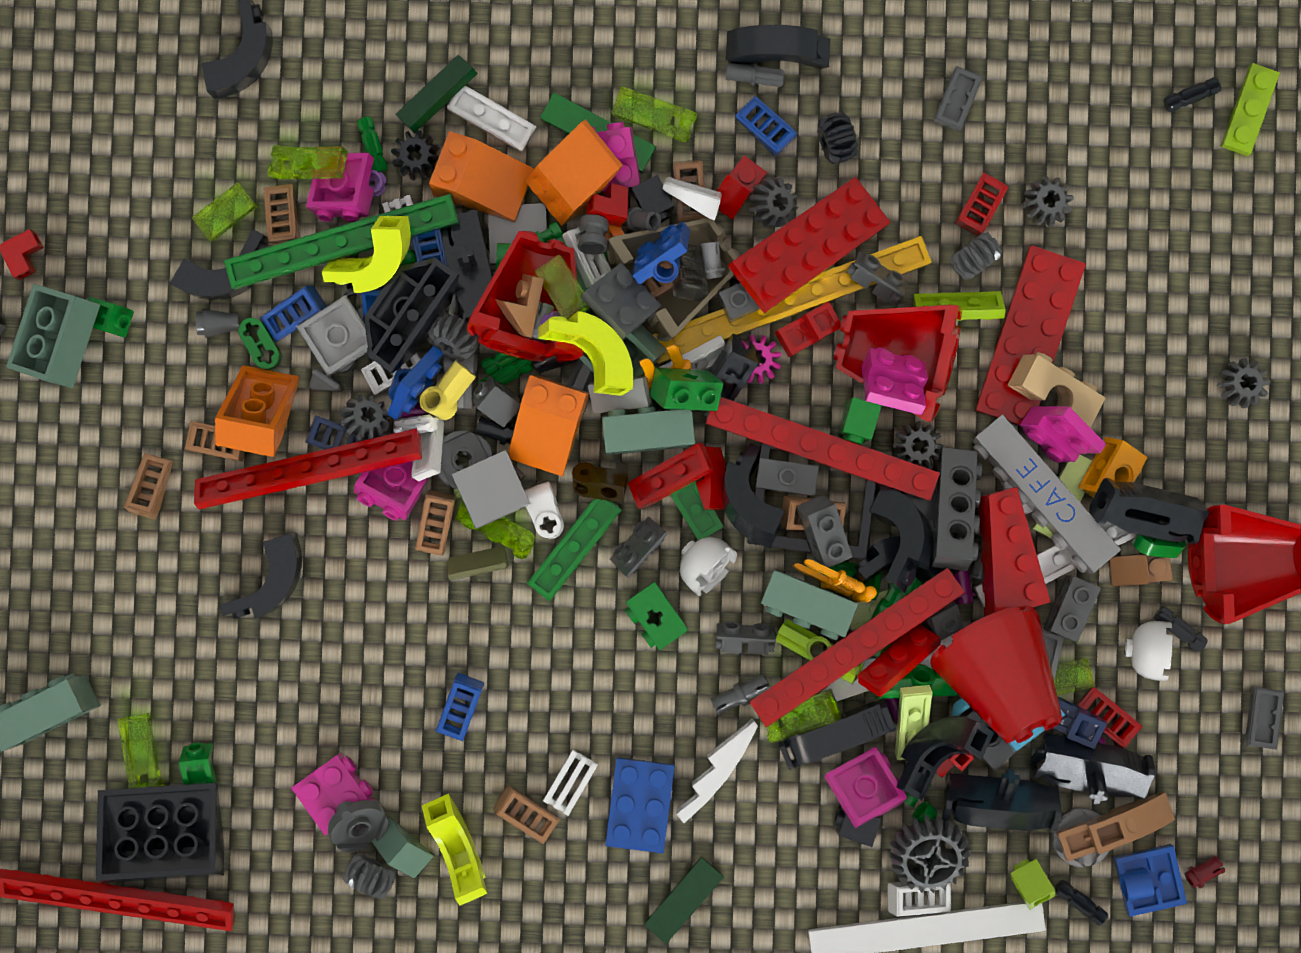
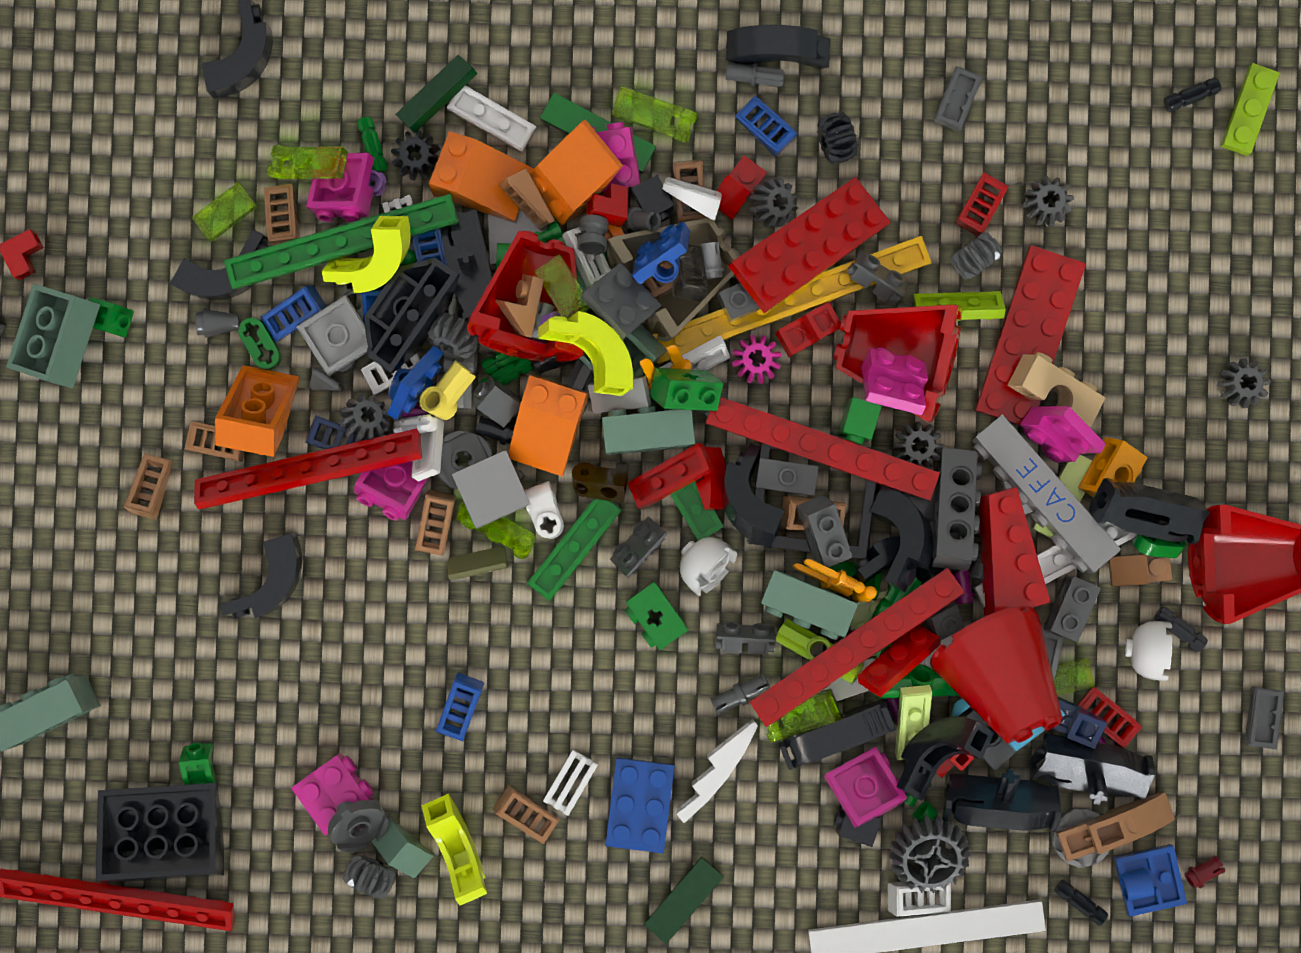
clear neon green plate [117,713,164,788] -> none
black hinge [709,333,759,401] -> none
lime brick [1010,859,1055,910] -> none
none -> medium nougat slope [499,168,554,229]

